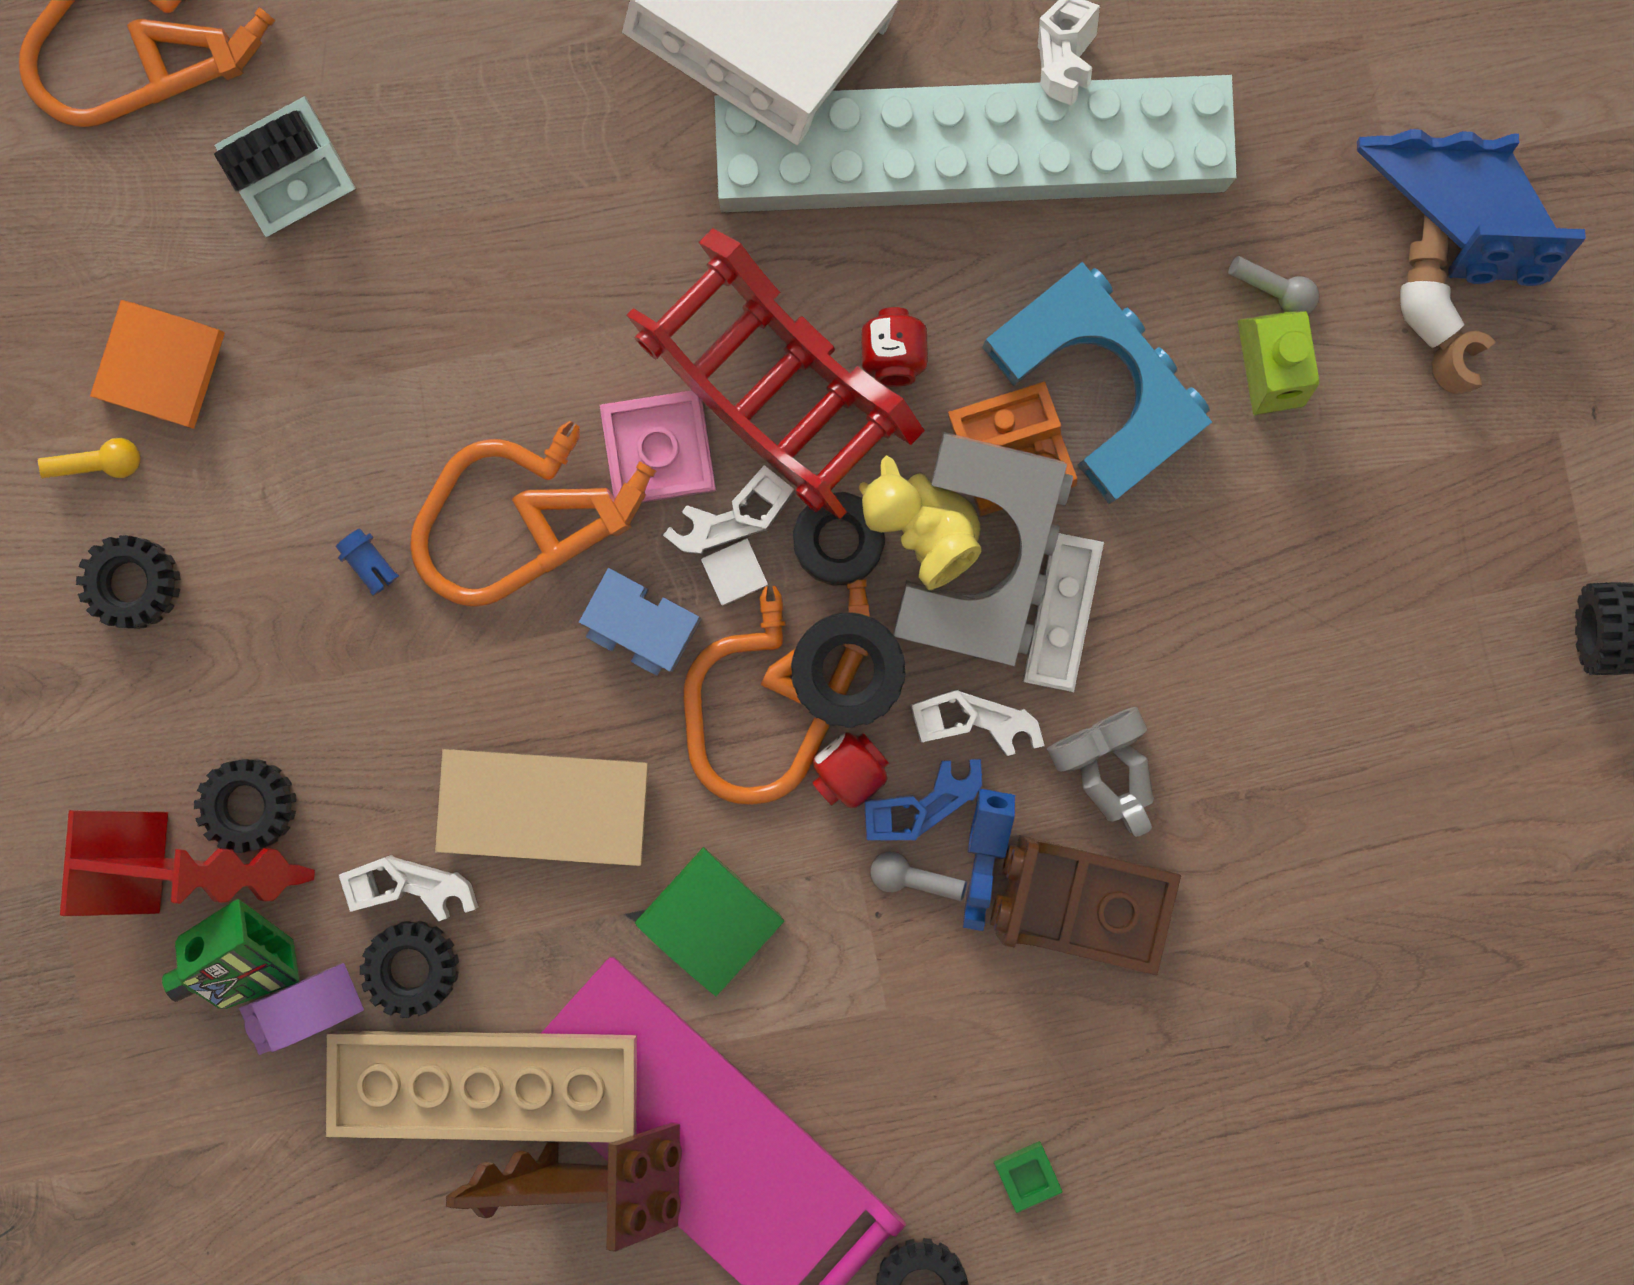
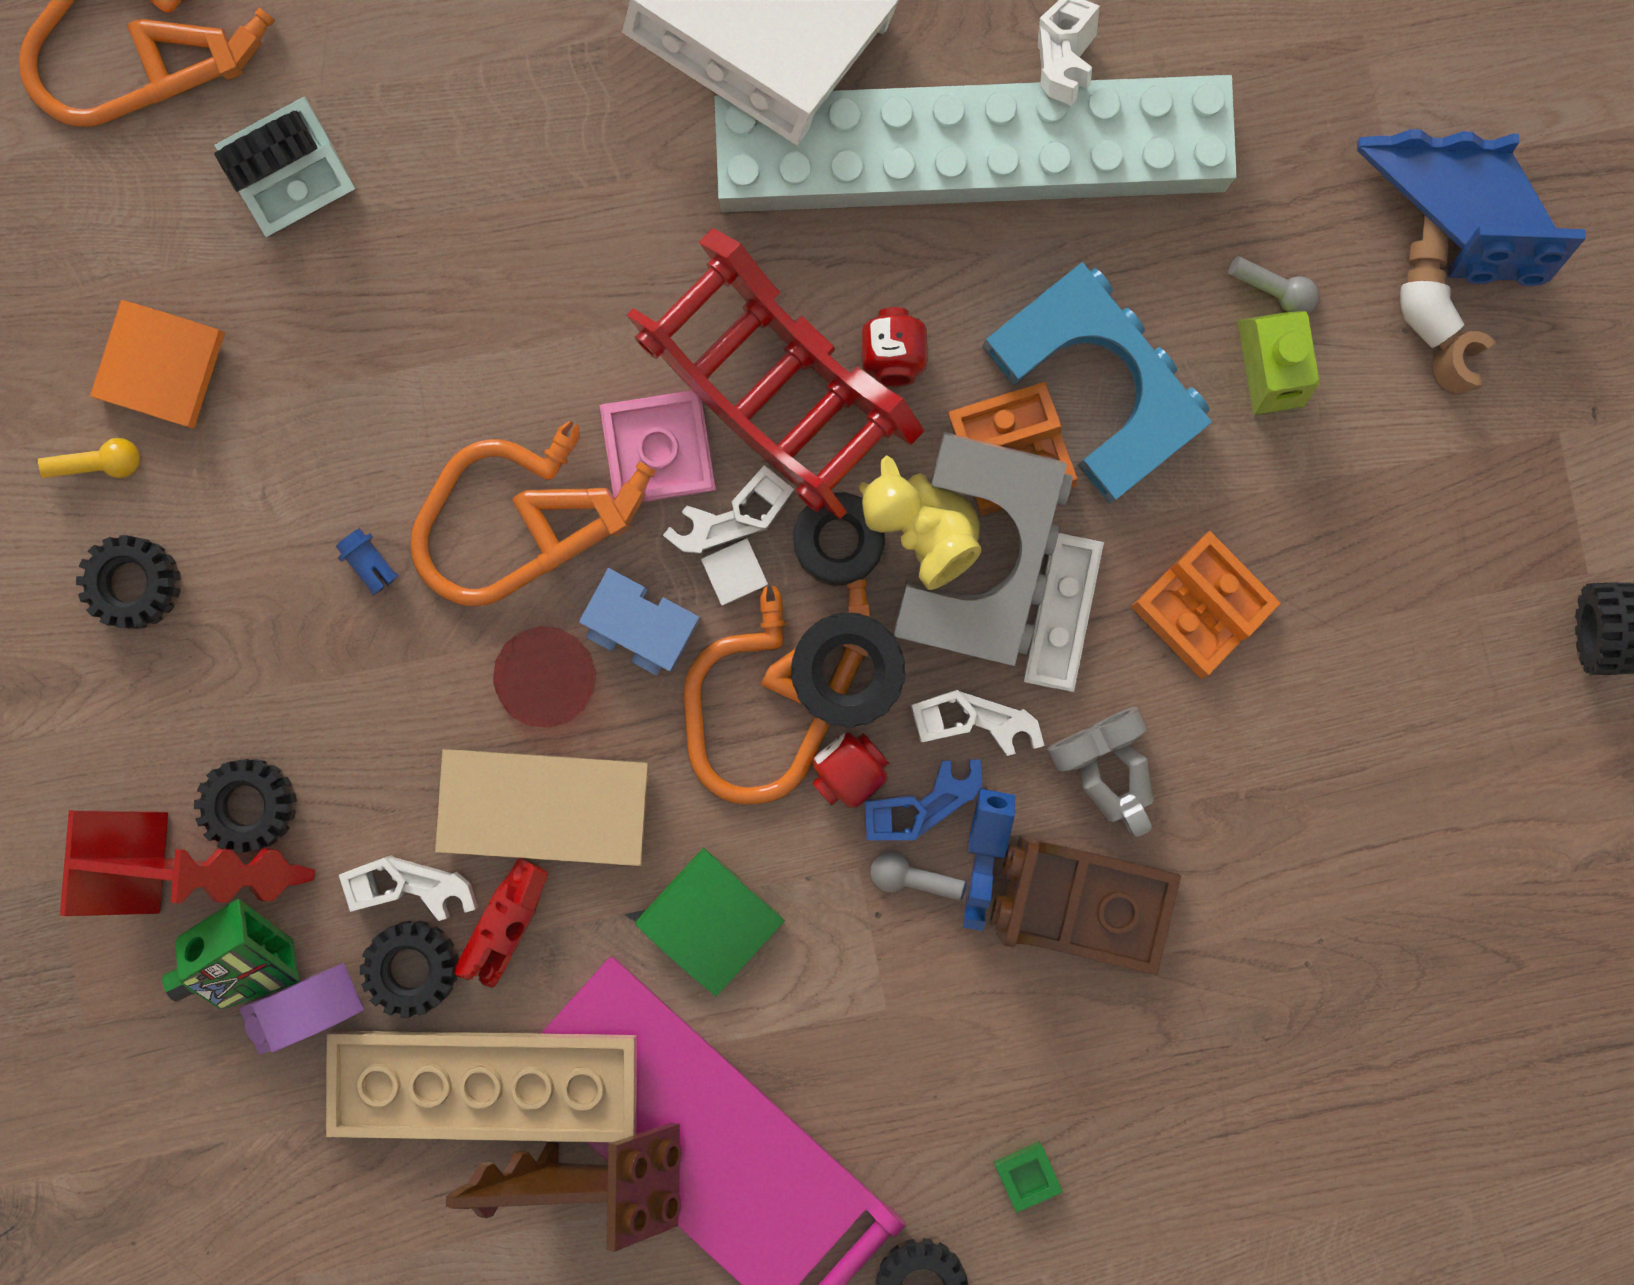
none -> red hinge [454,858,548,988]
none -> clear red tile [493,626,596,728]
none -> orange slope [1130,530,1281,679]

